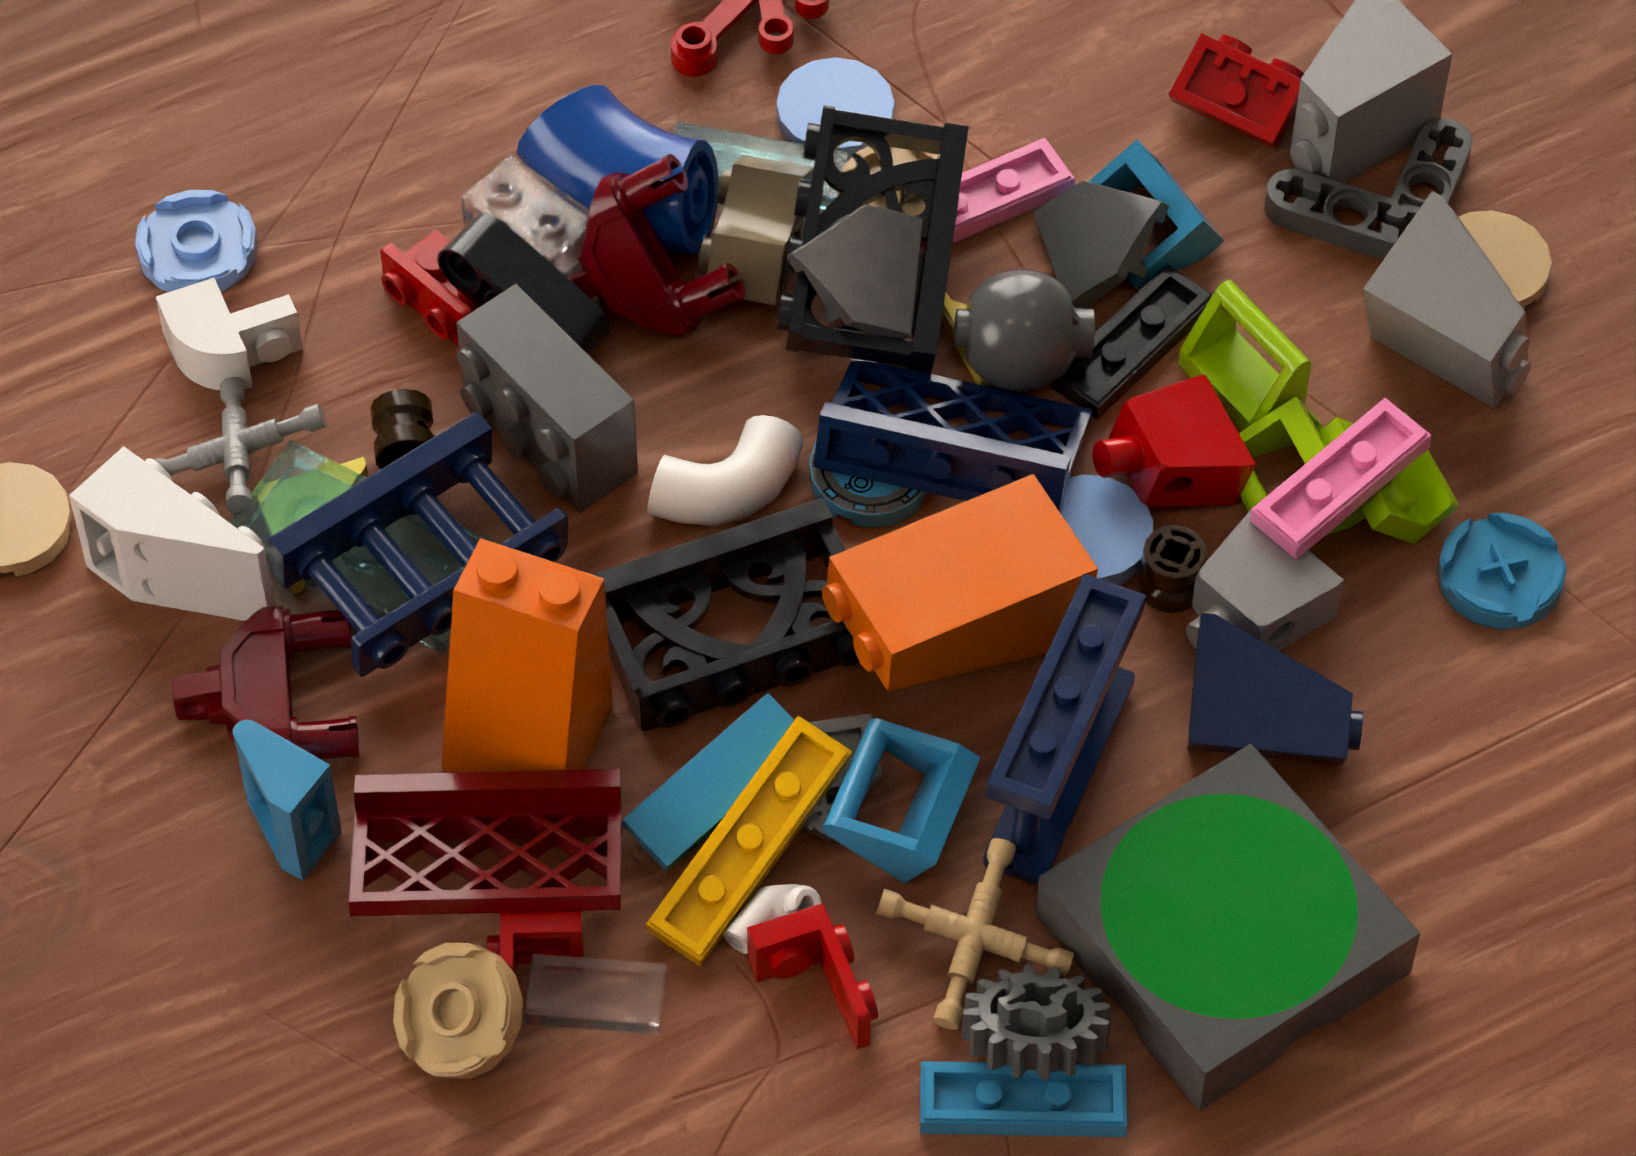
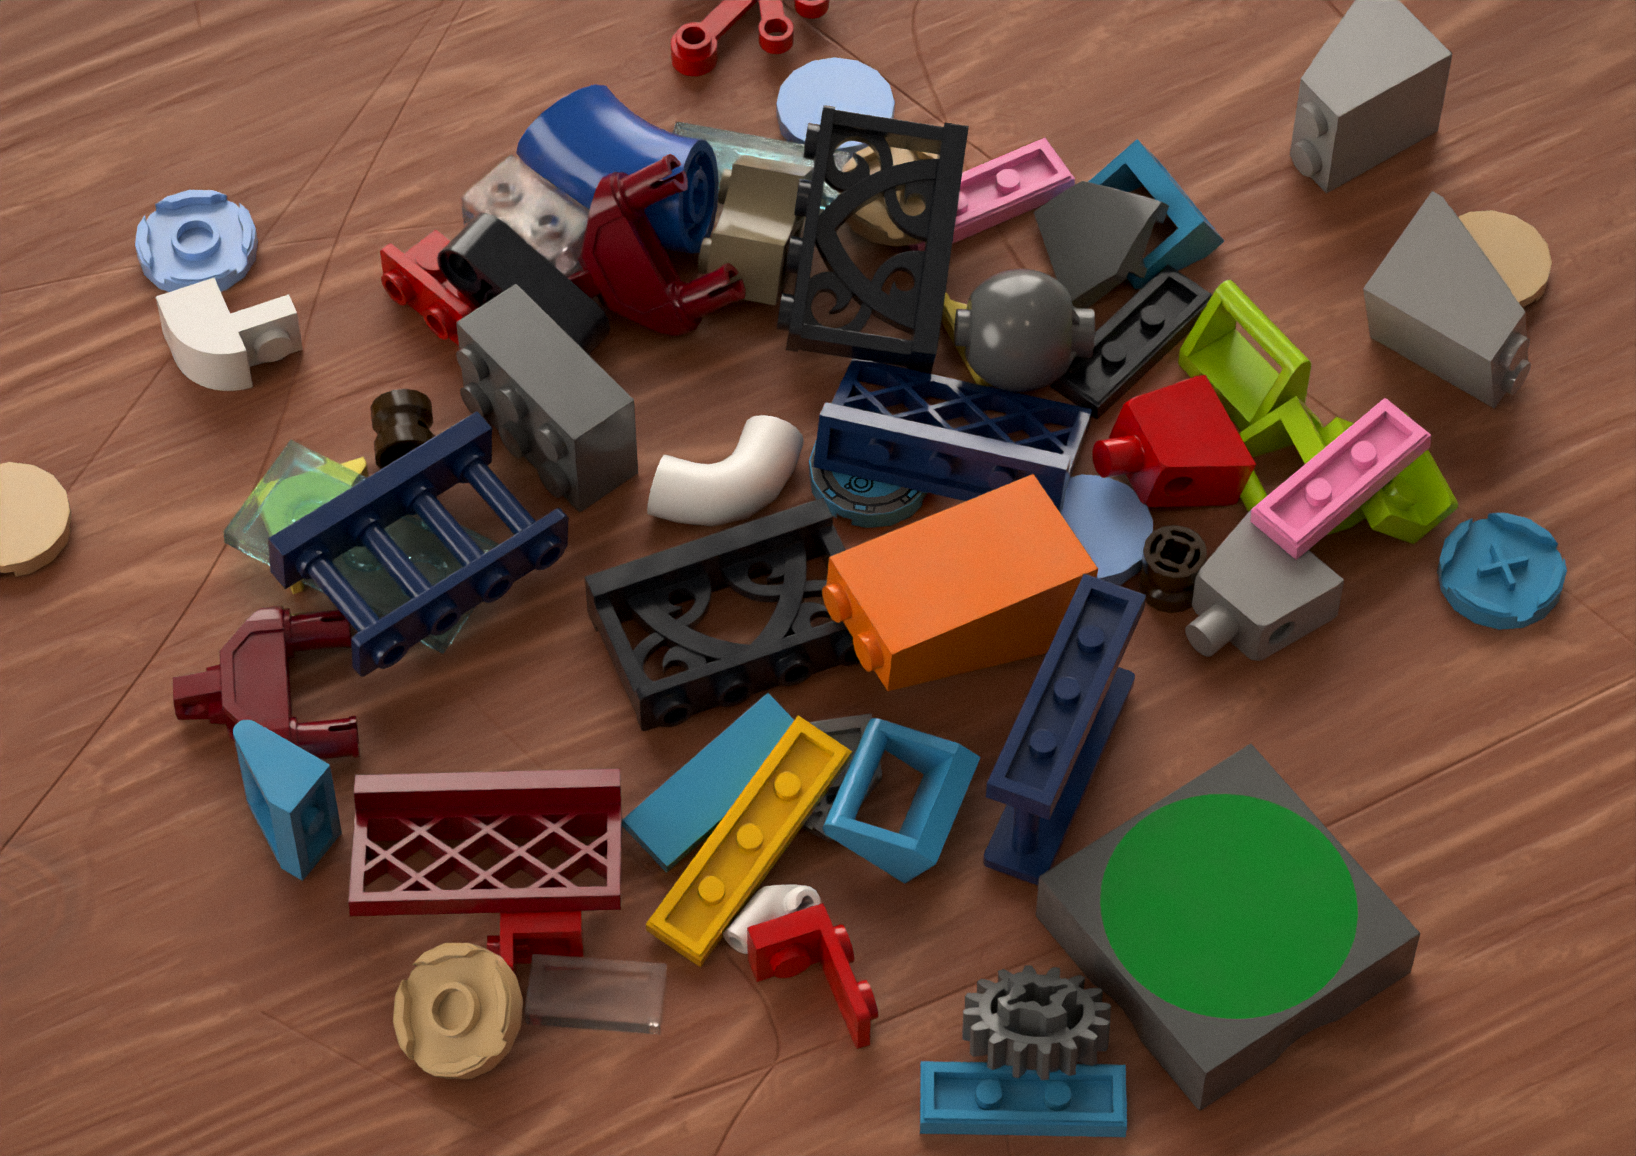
white slope [69,446,275,621] -> none
light grey piece [153,377,327,514] -> none
orange slope [442,538,613,773] -> none
flat silver slope [786,204,923,339] -> none
tan piece [876,838,1074,1030] -> none
red bracket [1168,33,1304,150] -> none
dark blue slope [1187,612,1363,765] -> none
dark grey beam [1264,118,1472,260] -> none

